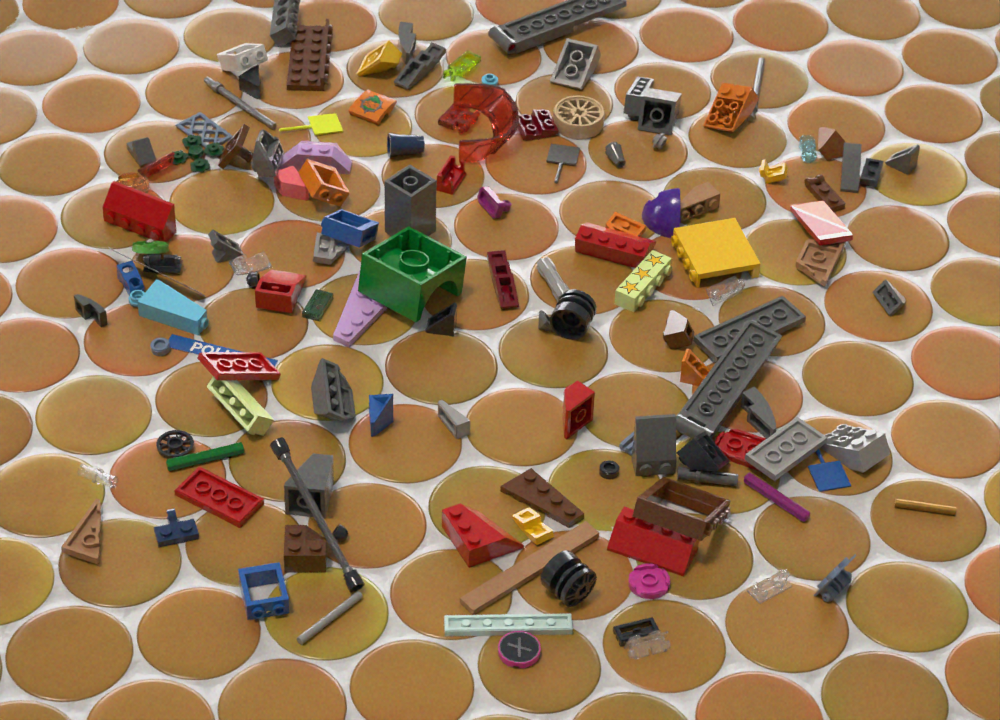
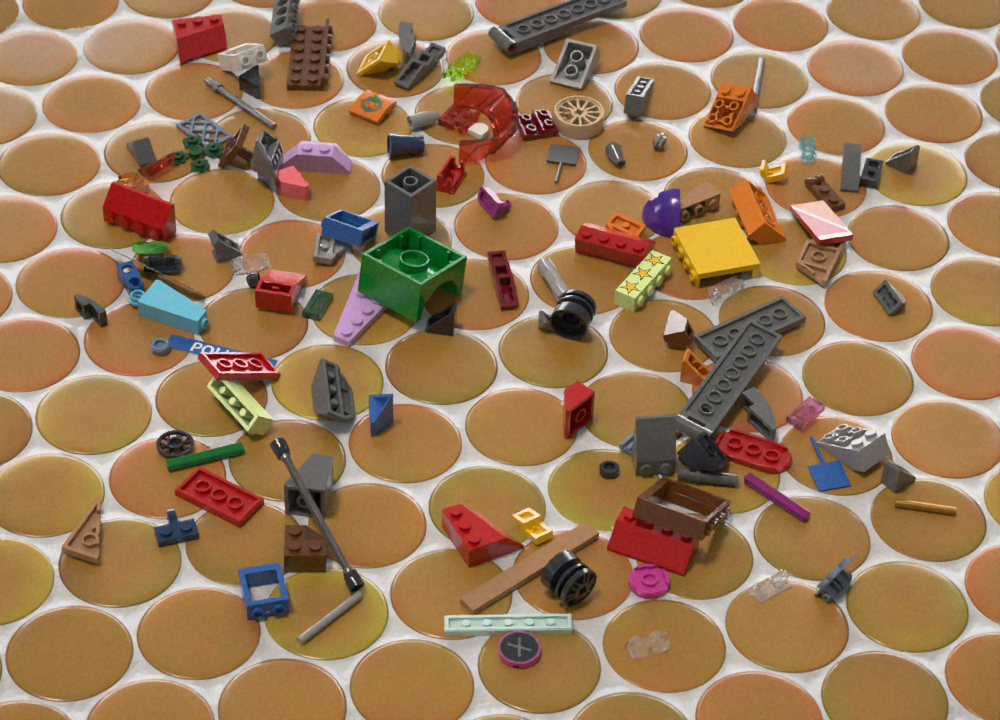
clear pin [78,464,118,488] -> none
neon yellow piece [279,113,343,135] -> none
orange window [298,159,350,207] -> none
black hinge [332,524,348,542] -> none
light grey slope [438,400,471,439] -> none
medium azure plate [481,74,498,89] -> none
reddish brown wing [500,468,584,528] -> none
black tile [613,617,660,647] -> none
dark grey slope [638,88,682,135] -> none
light grey plate [745,417,827,481] -> none
dark orange slope [818,127,846,161] -> none
none -> red wedge [172,14,227,65]
none -> light grey hinge [407,111,440,130]
none -> white tile [468,123,489,140]
none -> orange slope [729,178,787,244]
none -> clear pink plate [786,396,825,431]
none -> dark grey slope [881,459,916,493]

